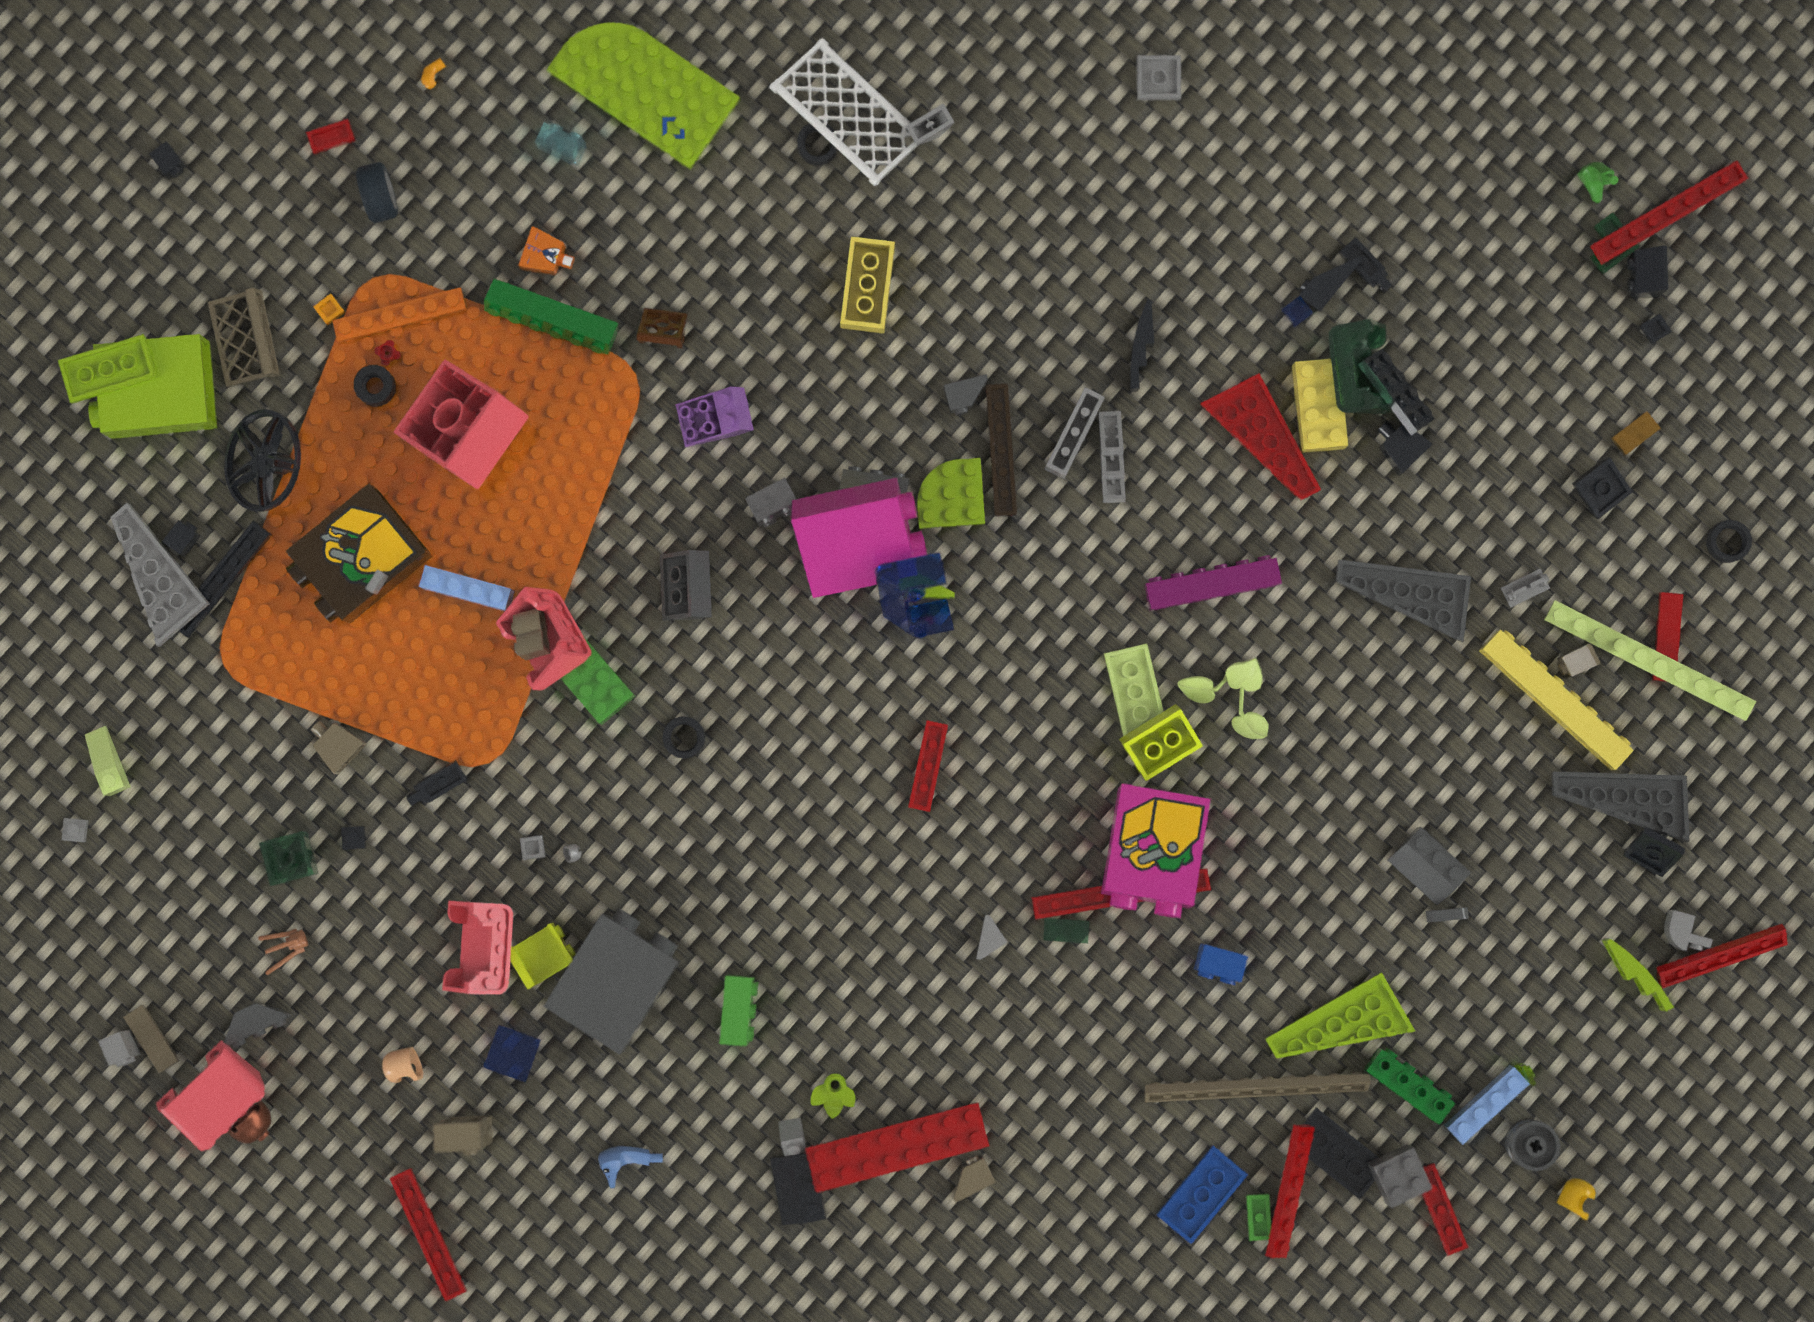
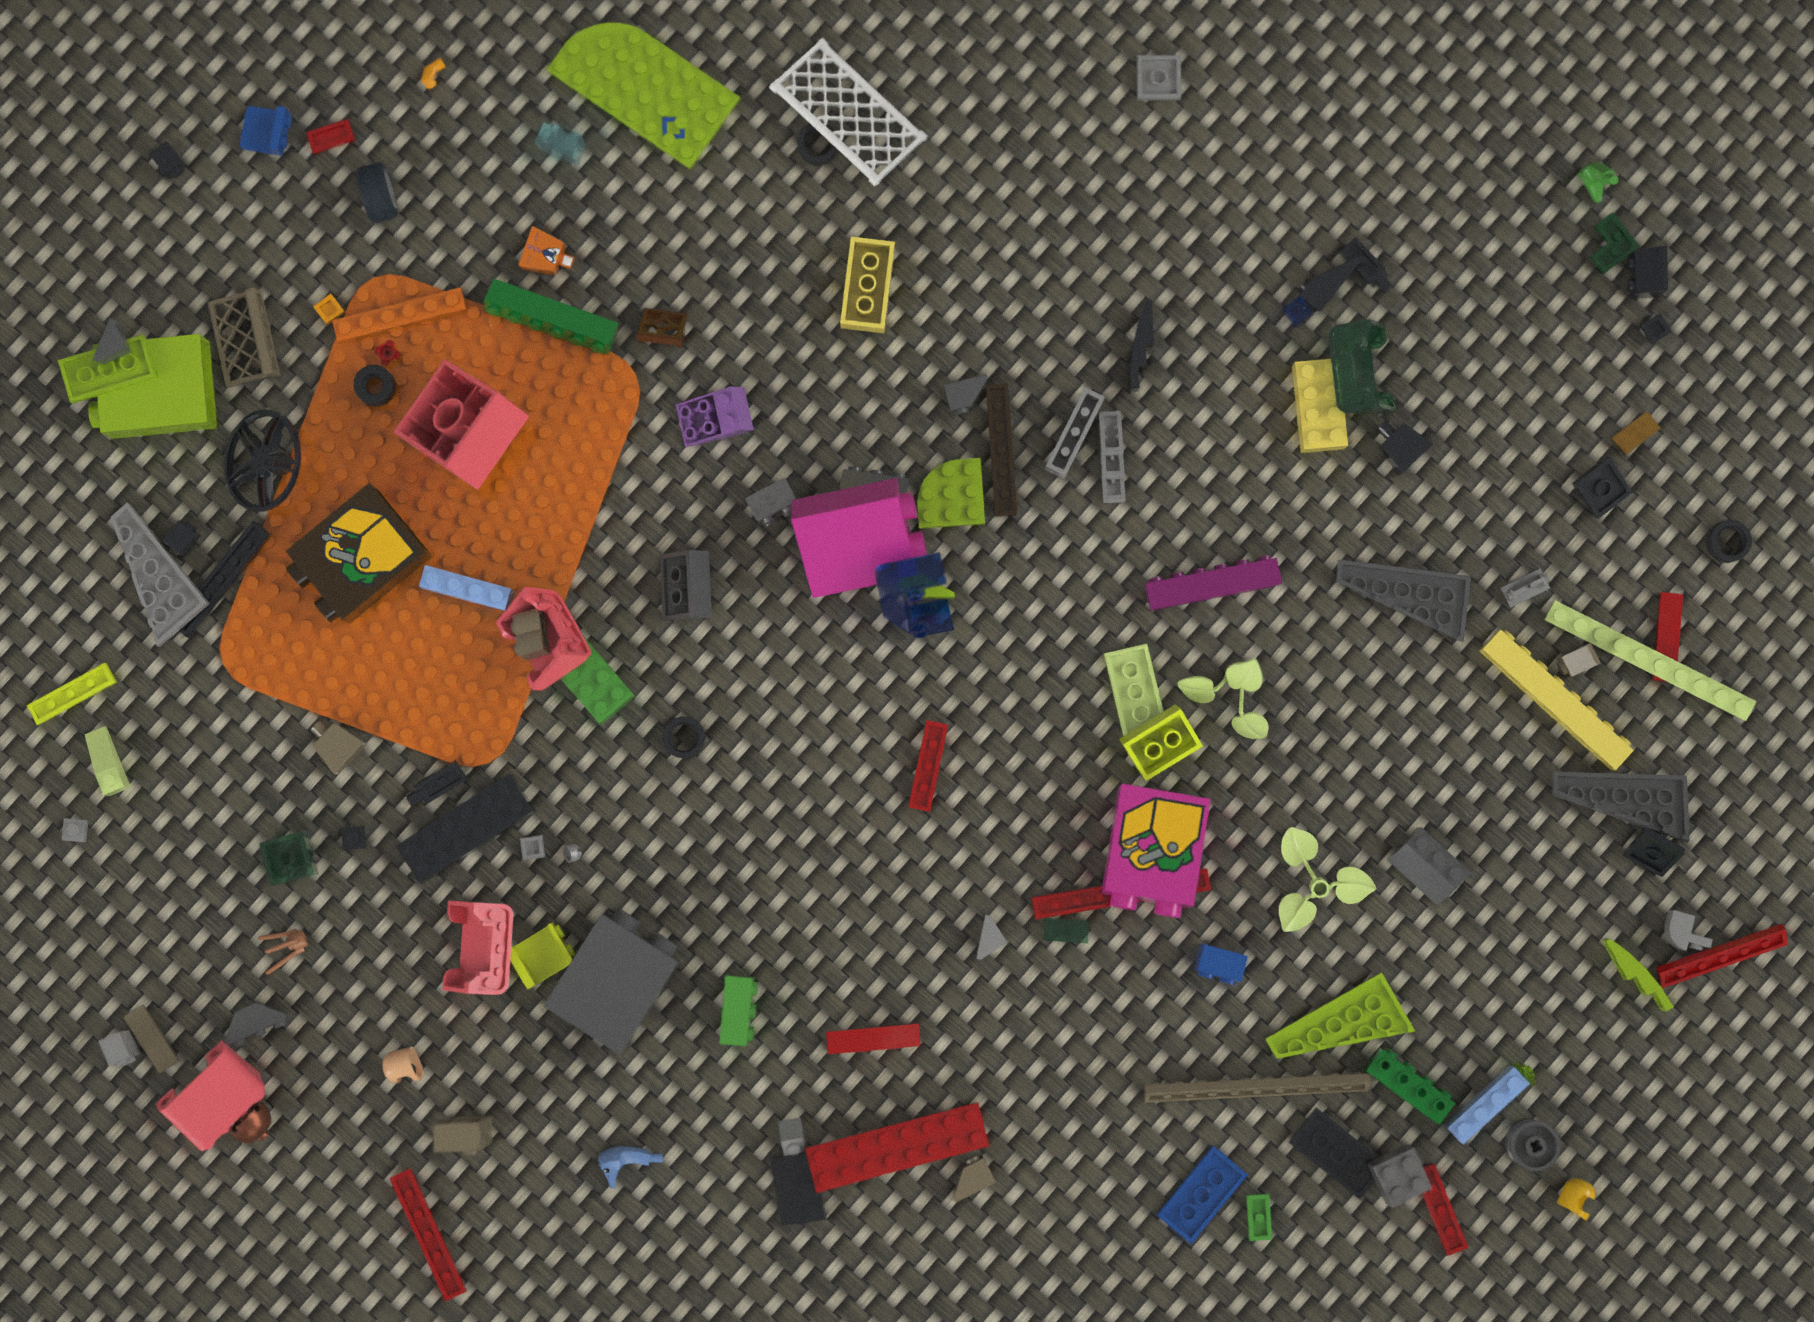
light grey tile [365,570,388,595] -> none
clear blue tile [483,1025,541,1082] -> none
lime plate [811,1073,855,1119] -> none
light grey slope [906,103,955,146] -> none
red wing [1200,373,1321,501] -> none
red plate [1265,1125,1315,1258] -> none
black plate [1358,349,1435,436] -> none
dark grey beam [1426,907,1469,922] -> none
red tile [1590,160,1749,265] -> none
none -> neon yellow tile [26,663,117,725]
none -> dark grey slope [93,318,132,365]
none -> blue bracket [240,106,292,156]
none -> black brick [396,773,536,884]
none -> red slope [826,1023,920,1054]
none -> yellowish green plant [1278,827,1376,932]

